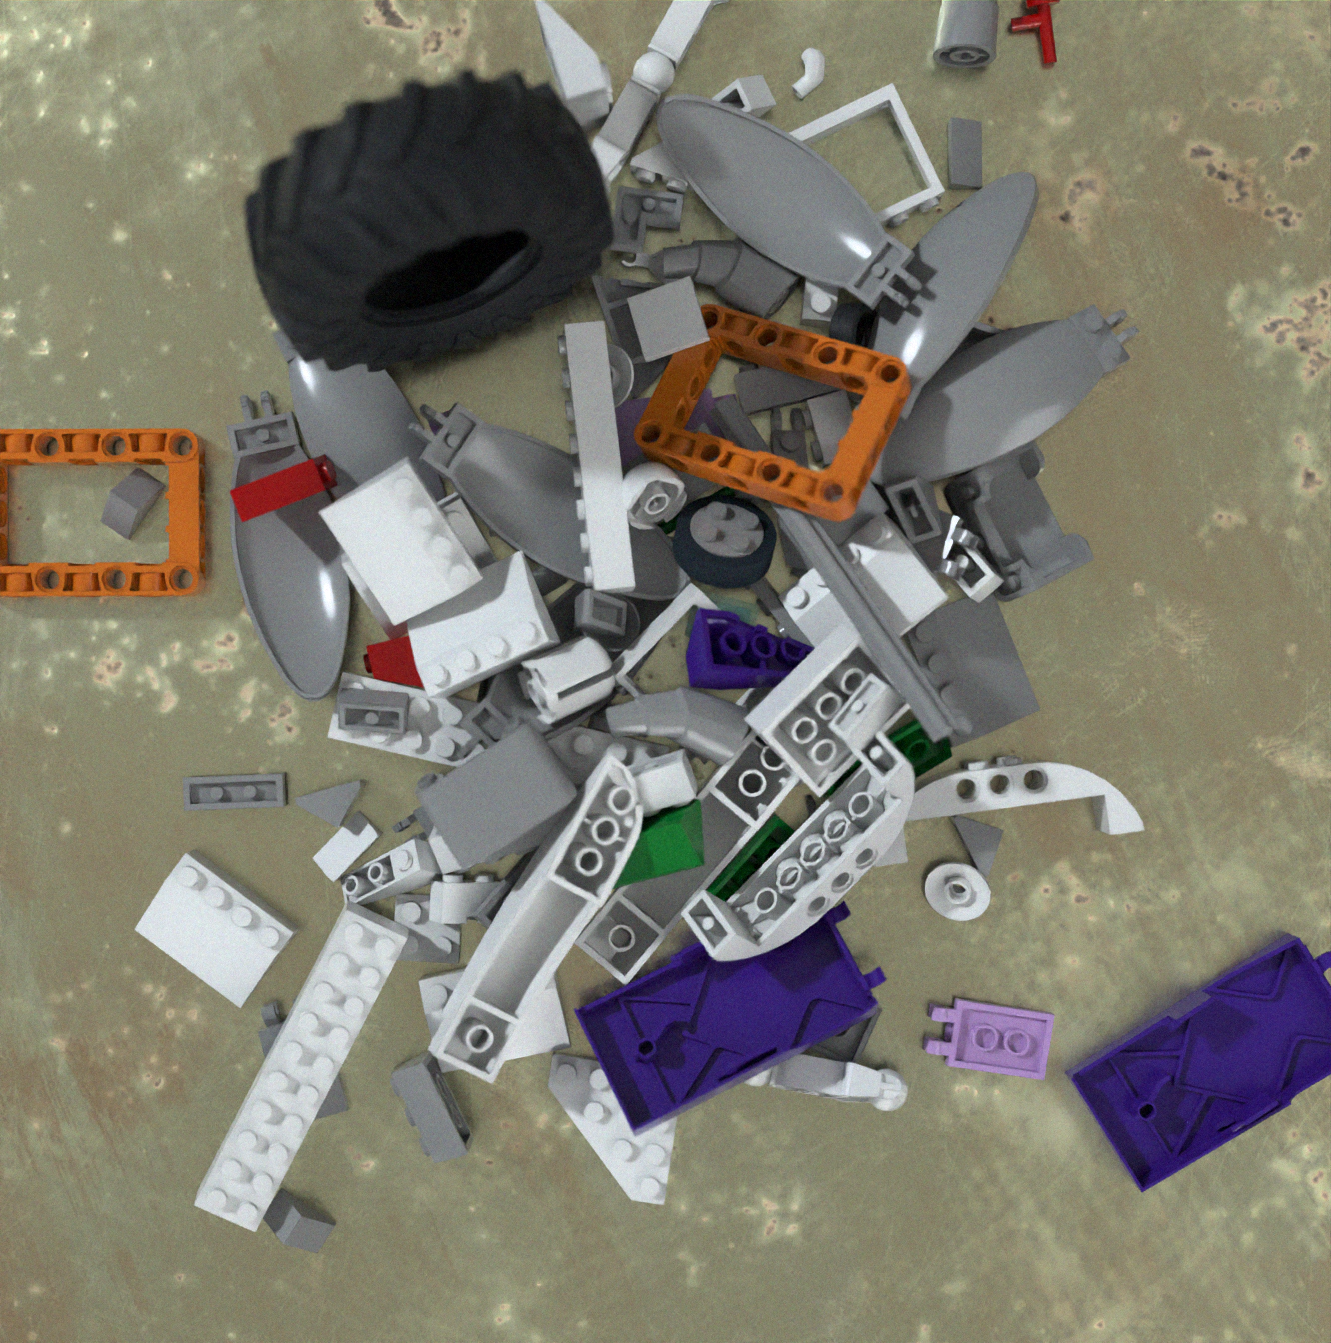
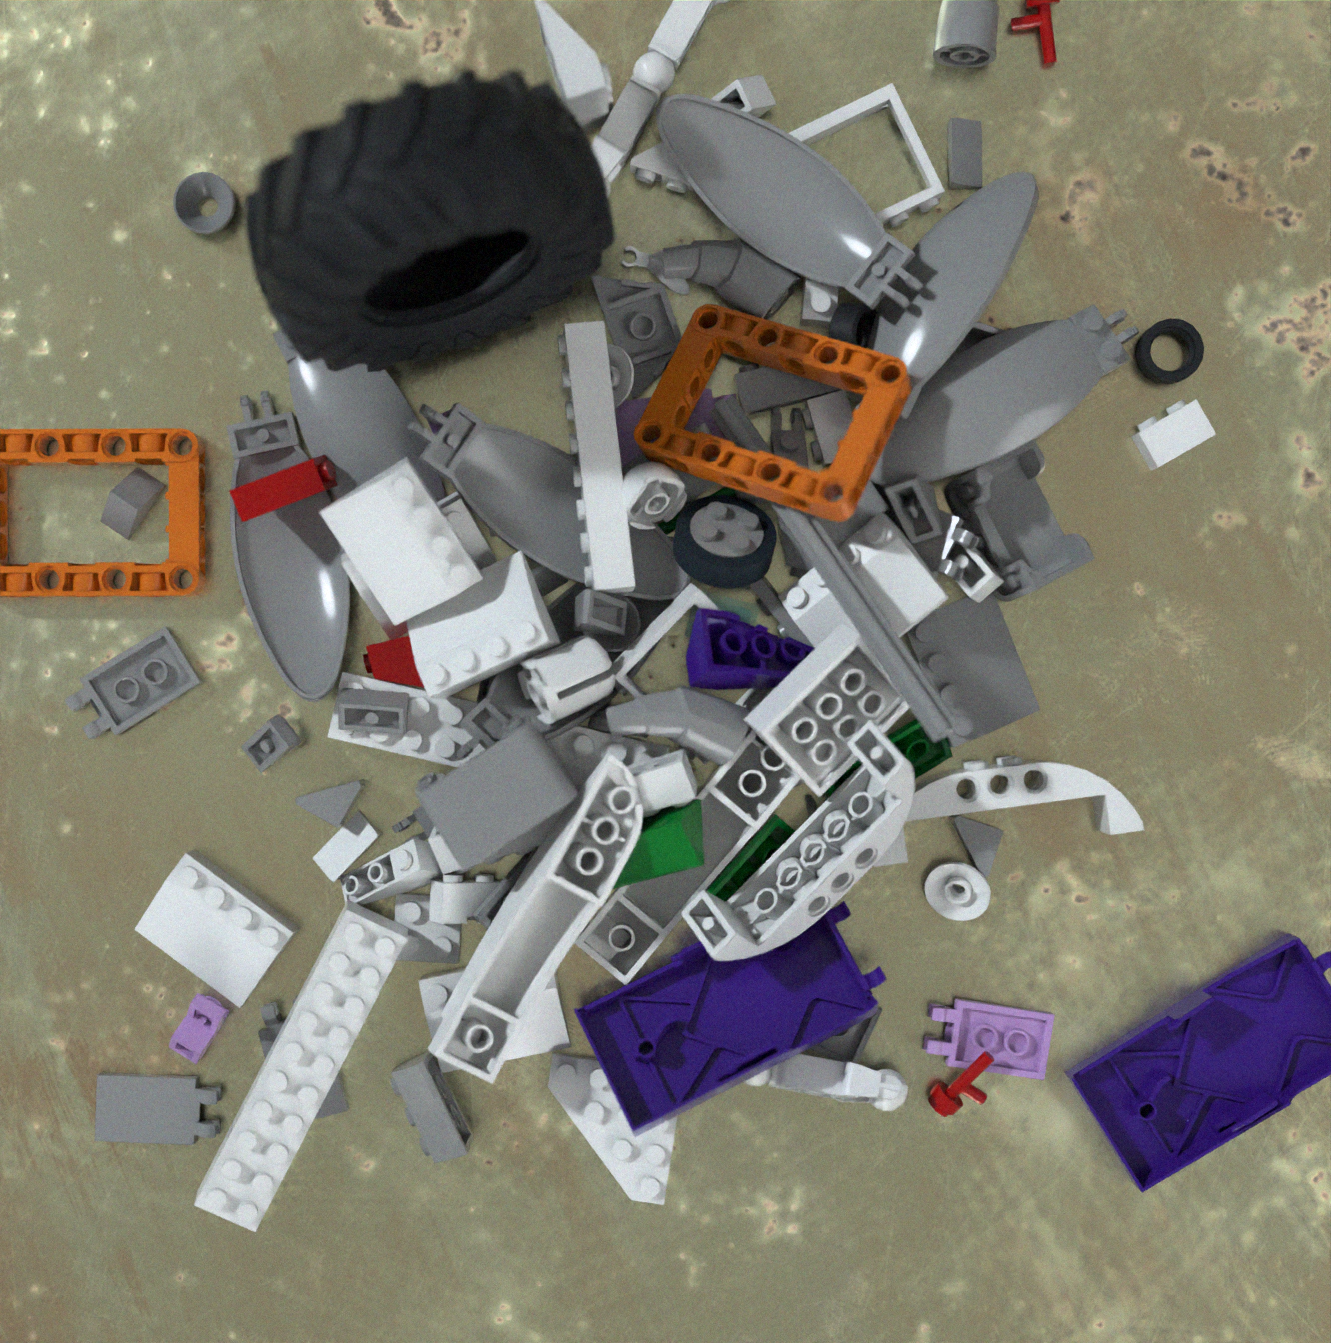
light grey plate [183,773,286,811] -> none
light grey slope [263,1188,336,1253] -> none
light grey plate [609,186,684,254] -> none
white tile [627,276,710,363] -> none
white arm [791,48,825,99] -> none
white slope [827,673,903,752] -> none
none -> light grey tile [65,626,203,739]
none -> light grey tile [95,1072,222,1145]
none -> lavender brick [169,993,230,1064]
none -> light grey piece [173,172,235,234]
none -> light grey slope [241,715,301,773]
none -> red piece [928,1051,994,1117]
none -> white brick [1131,399,1216,471]
none -> black tyre [1136,318,1204,385]

